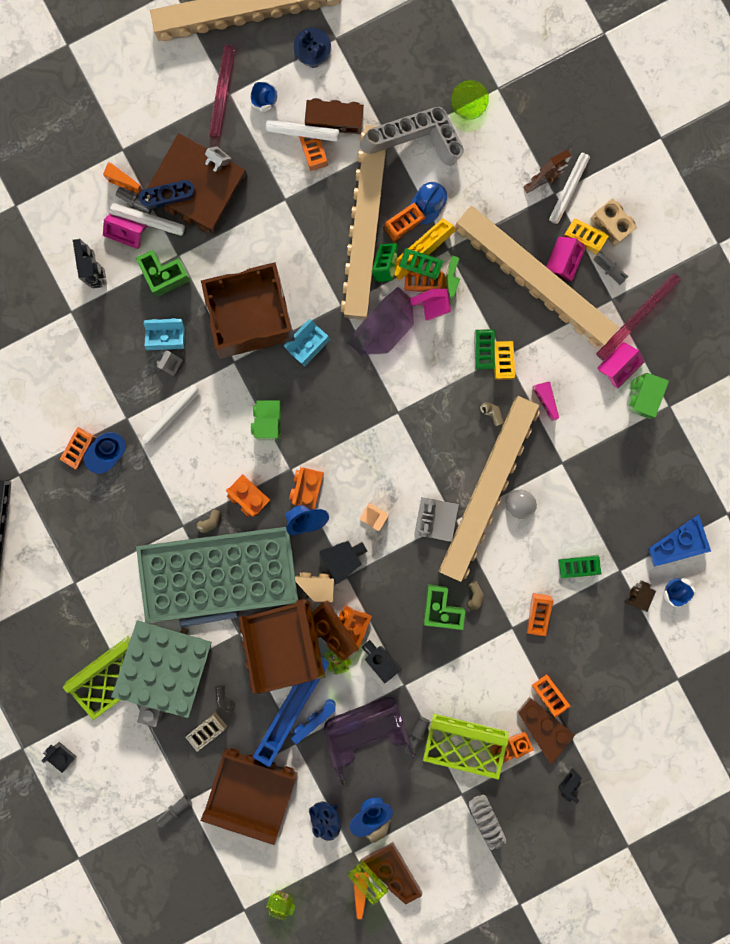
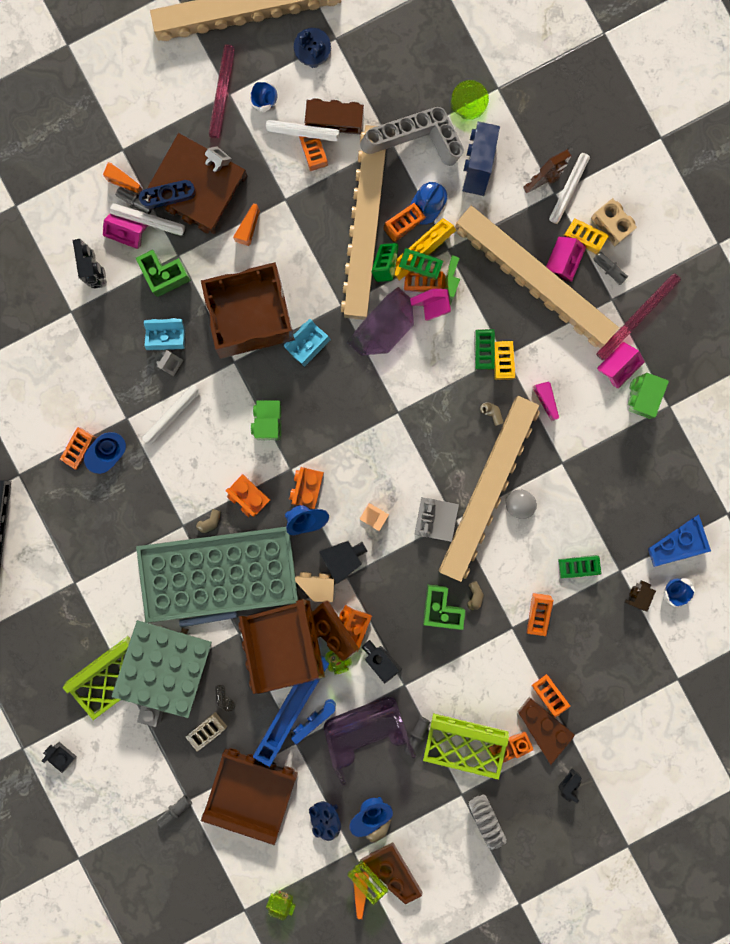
none -> orange slope [233,203,260,246]
none -> dark blue wedge [462,121,500,196]

